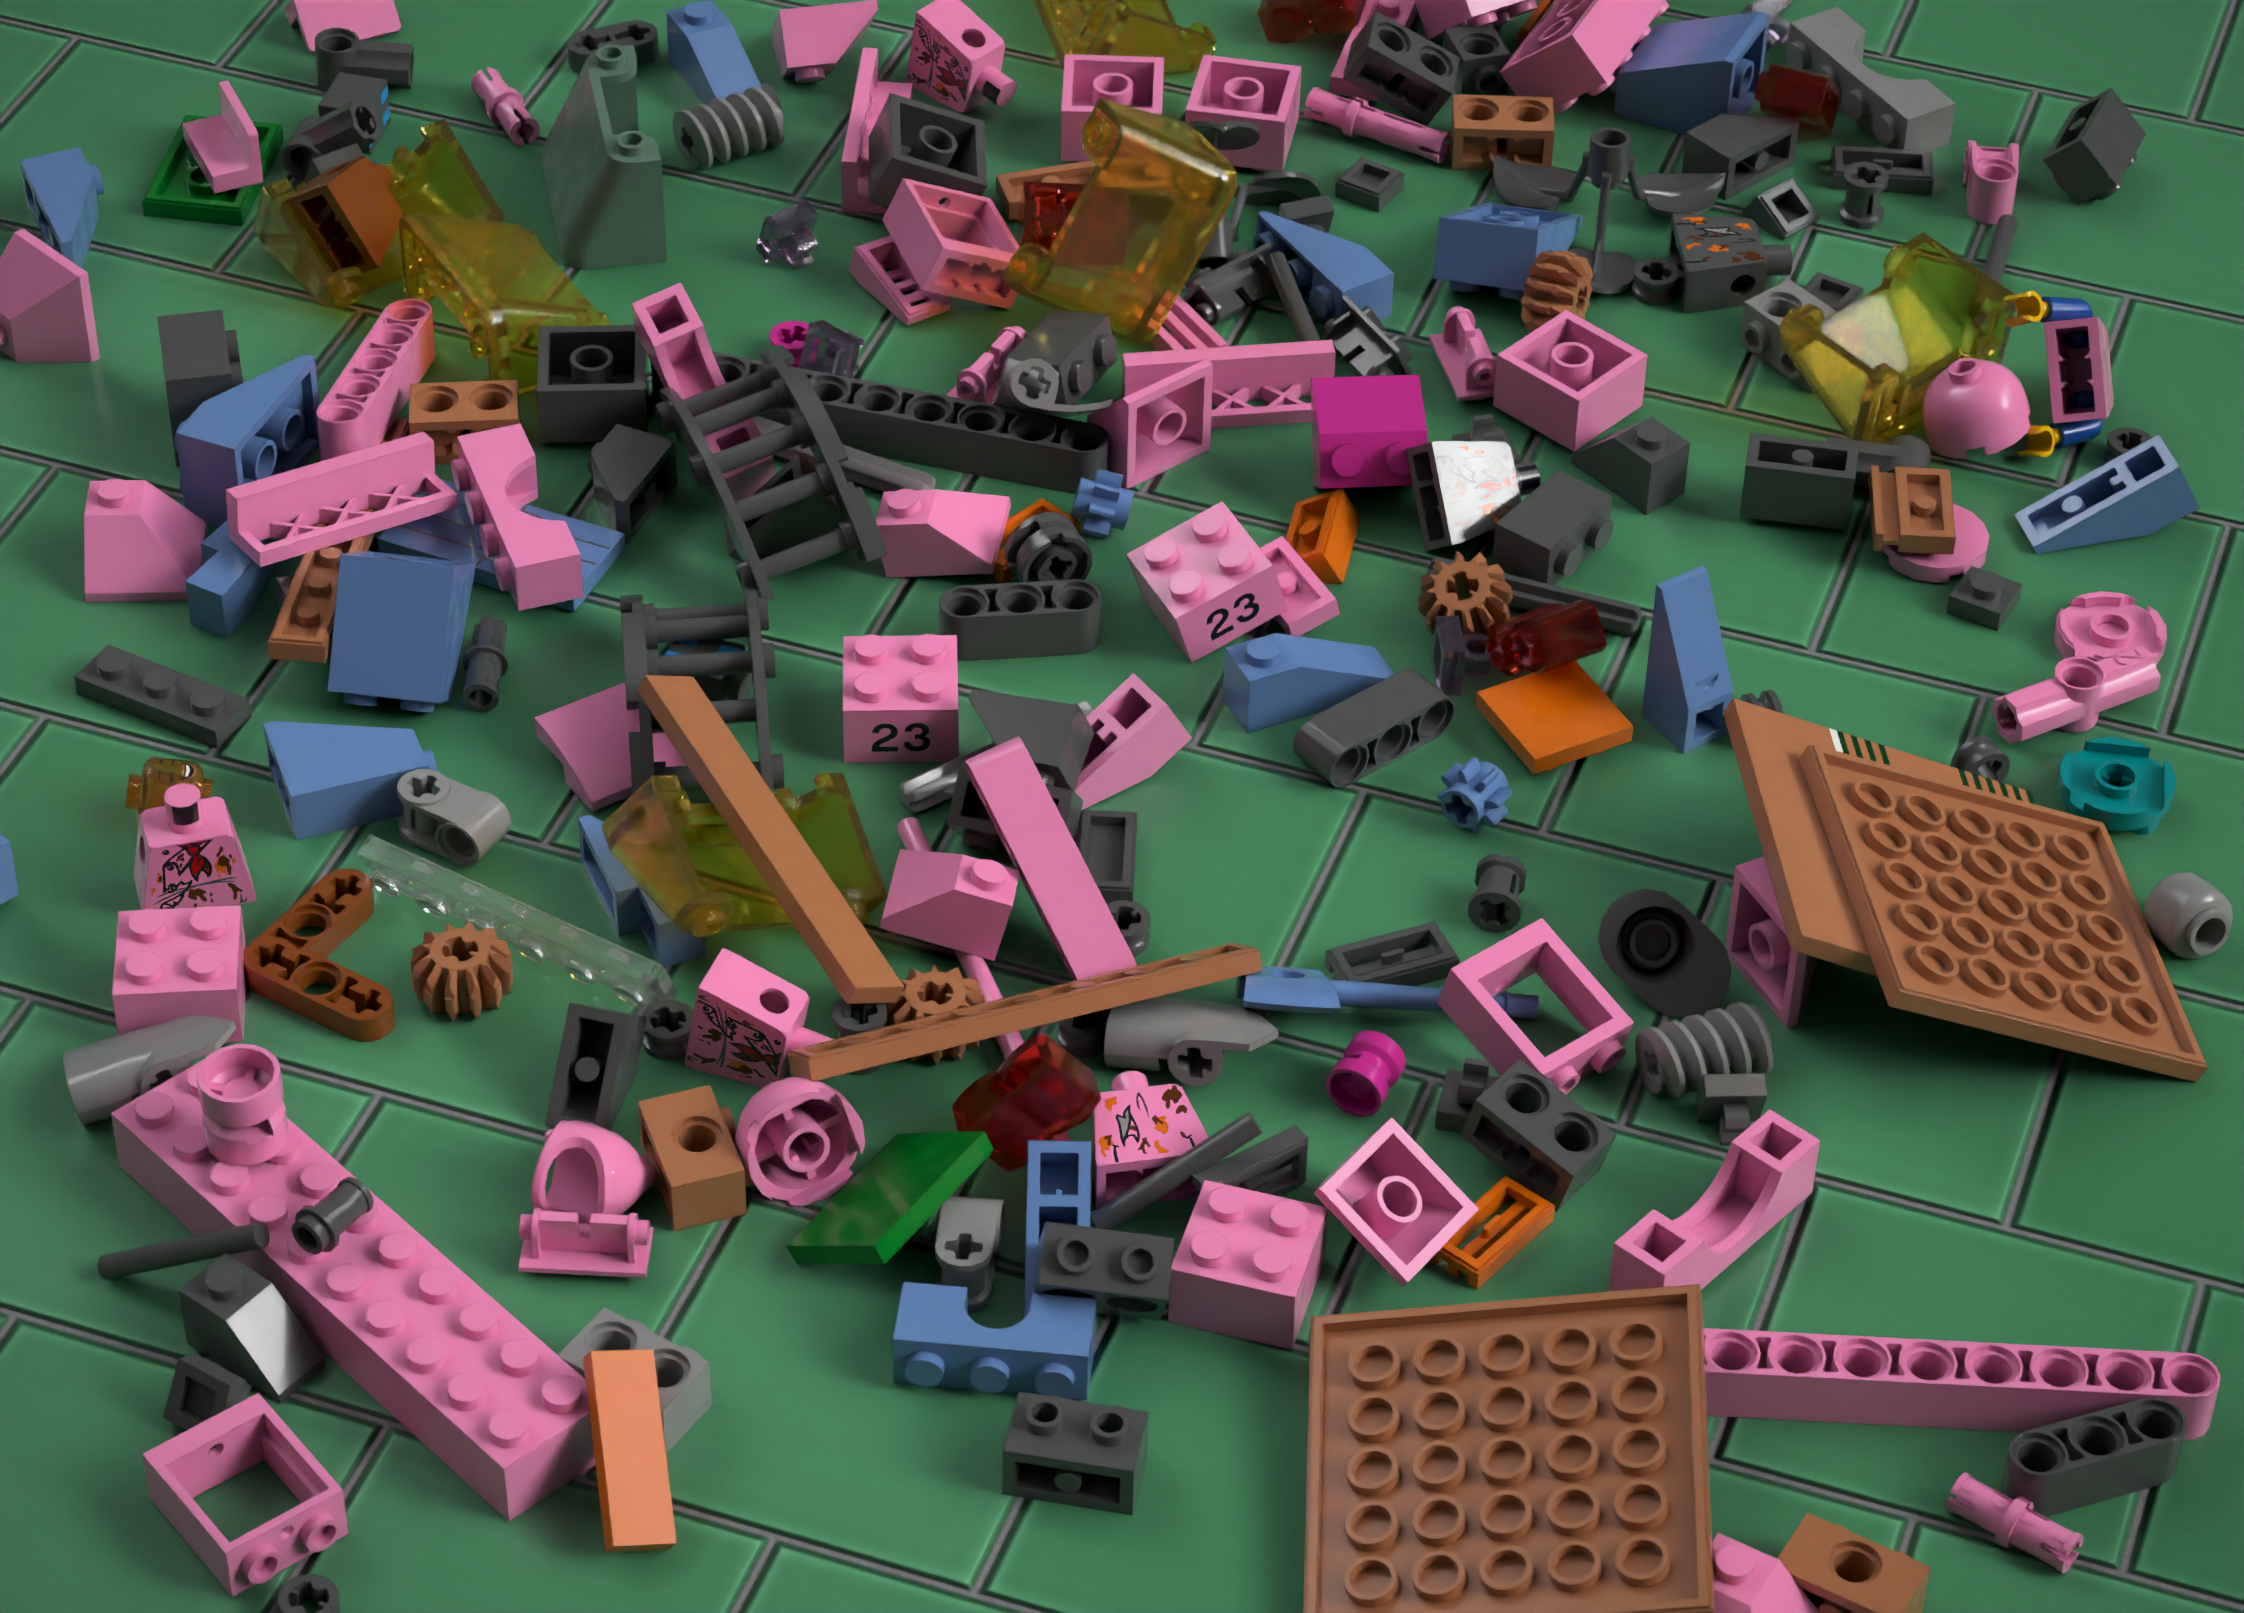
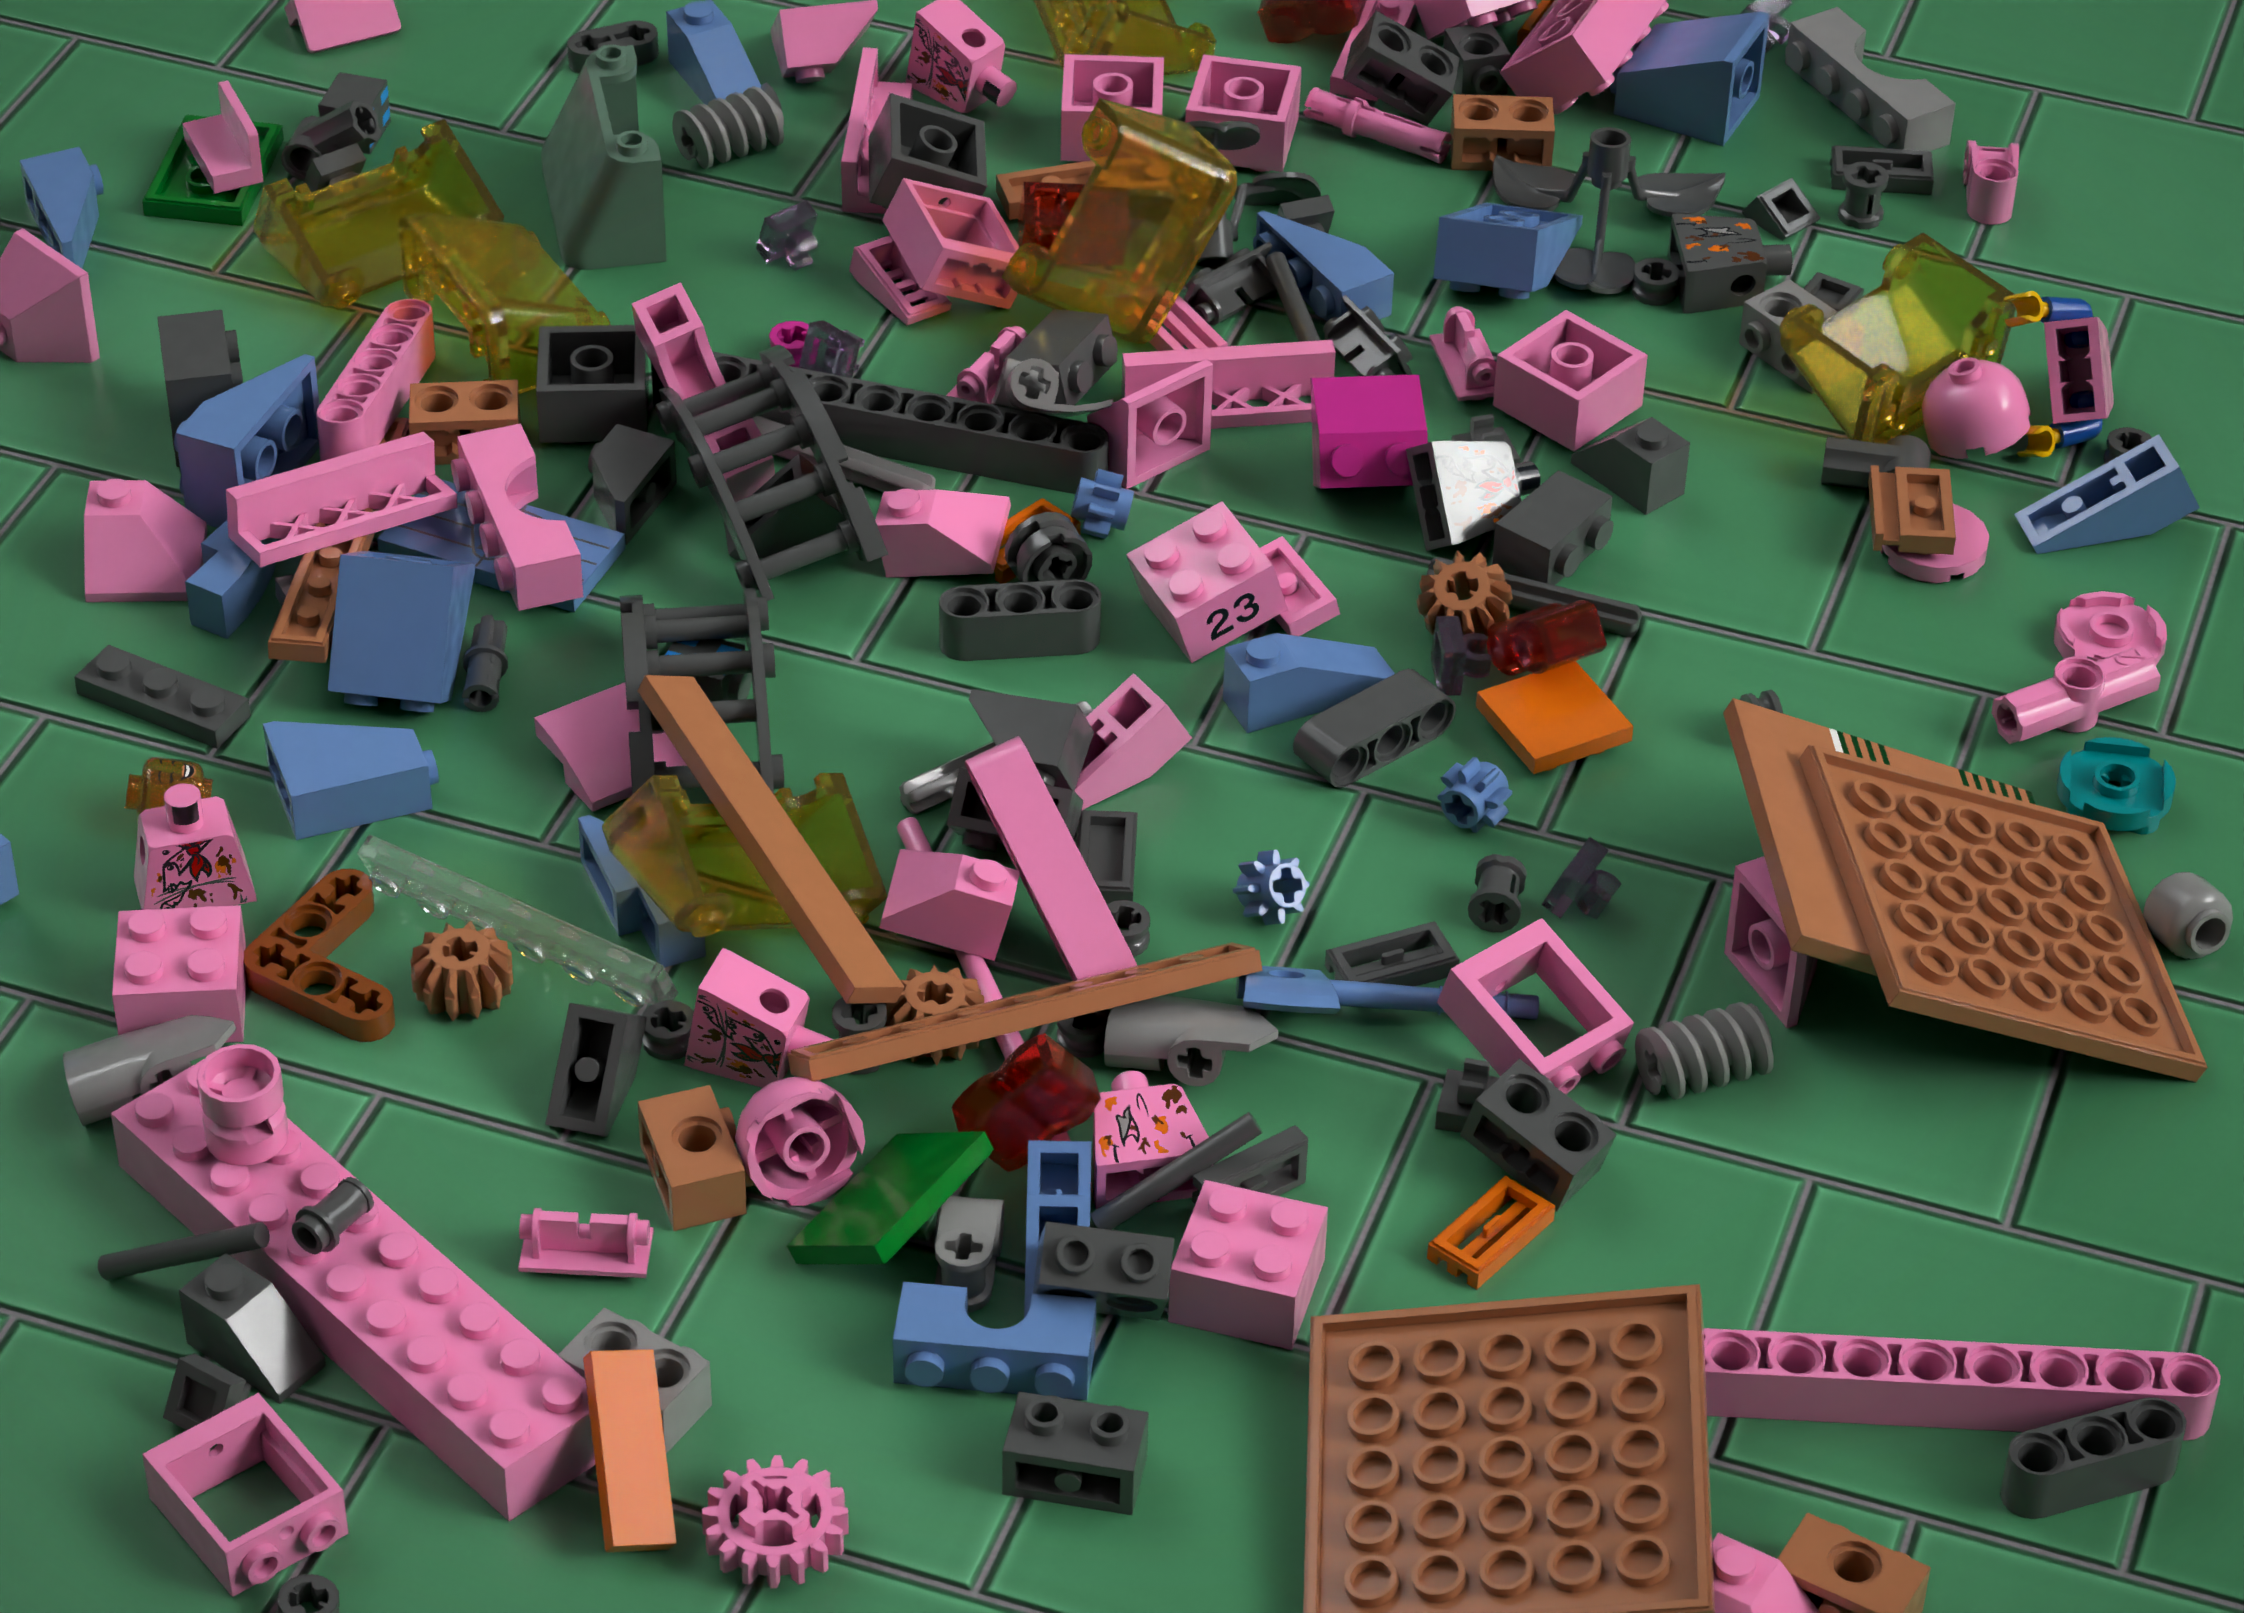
dark orange torso [287,156,403,281] -> none
dark grey piece [315,28,414,92] -> none
light grey piece [397,769,512,867] -> none
bright pink pin [471,68,540,146] -> none
bright pink piece [531,1120,657,1224] -> none
bright pink brick [843,634,959,763] -> none
orange slope [1285,488,1360,584] -> none
bright pink slope [1314,1117,1479,1287] -> none
dark pink wheel [1326,1031,1406,1117] -> none
dark grey tile [1335,157,1404,212] -> none
nougat gear [1521,250,1593,332] -> none
dark grey piece [1598,889,1732,1018] -> none
bright pink arch [1608,1109,1820,1292] -> none
medium blue slope [1642,566,1734,754] -> none
dark grey slope [1682,114,1799,200] -> none
dark grey tile [1695,1073,1767,1146] -> none
dark grey brick [1739,433,1859,530] -> none
clear red brick [1754,63,1841,136] -> none
bright pink pin [1945,1472,2084,1574] -> none
dark grey plate [1946,566,2022,631] -> none
dark grey bush [1951,736,2010,782] -> none
dark grey bar [1971,214,2018,317] -> none
dark grey brick [2043,88,2146,206] -> none
none -> bright pink gear [702,1455,849,1588]
none -> medium blue gear [1233,850,1310,925]
none -> tile [1542,837,1621,919]

